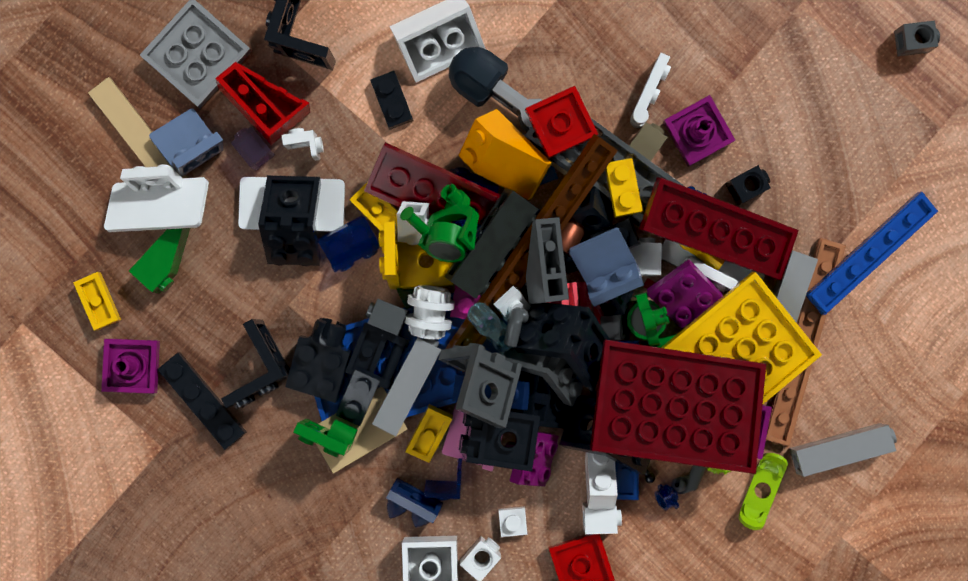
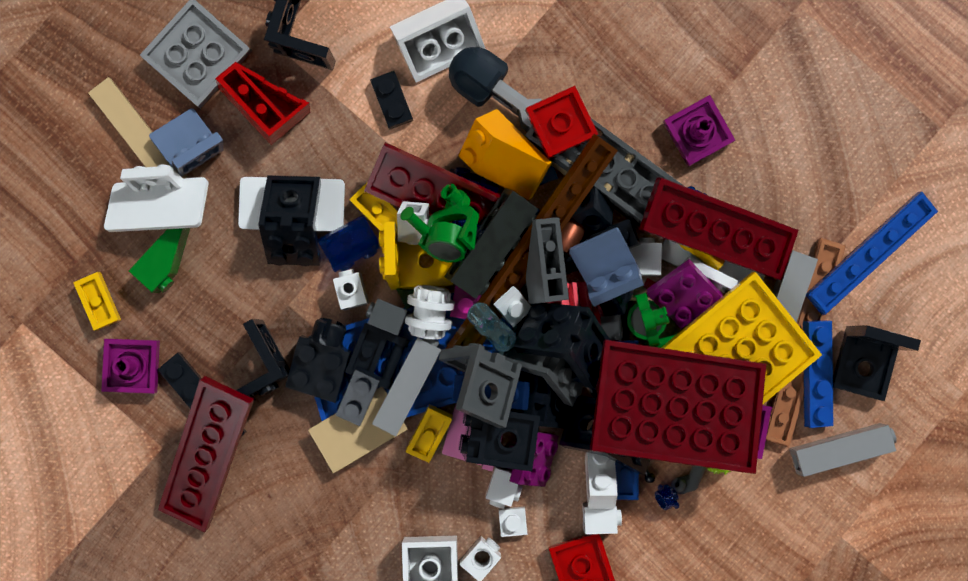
clear purple brick [231,126,275,171] -> none
white bracket [282,128,324,161] -> none
green plate [293,418,358,457] -> none
dark blue tile [386,478,443,527] -> none
clear blue bracket [424,458,462,500] -> none
dark grey arm [503,307,529,347] -> none
yellow plate [605,158,643,217] -> none
dark tan brick [629,122,668,161] -> none
white plate [630,53,671,128] -> none
black brick [725,165,771,206] -> none
lime piece [739,453,788,530] -> none
dark grey brick [894,21,940,57] -> none
none -> dark red plate [158,376,254,533]
none -> white brick [333,269,369,310]
none -> white brick [486,466,523,509]
none -> blue plate [803,320,833,428]
none -> black bracket [833,325,921,401]

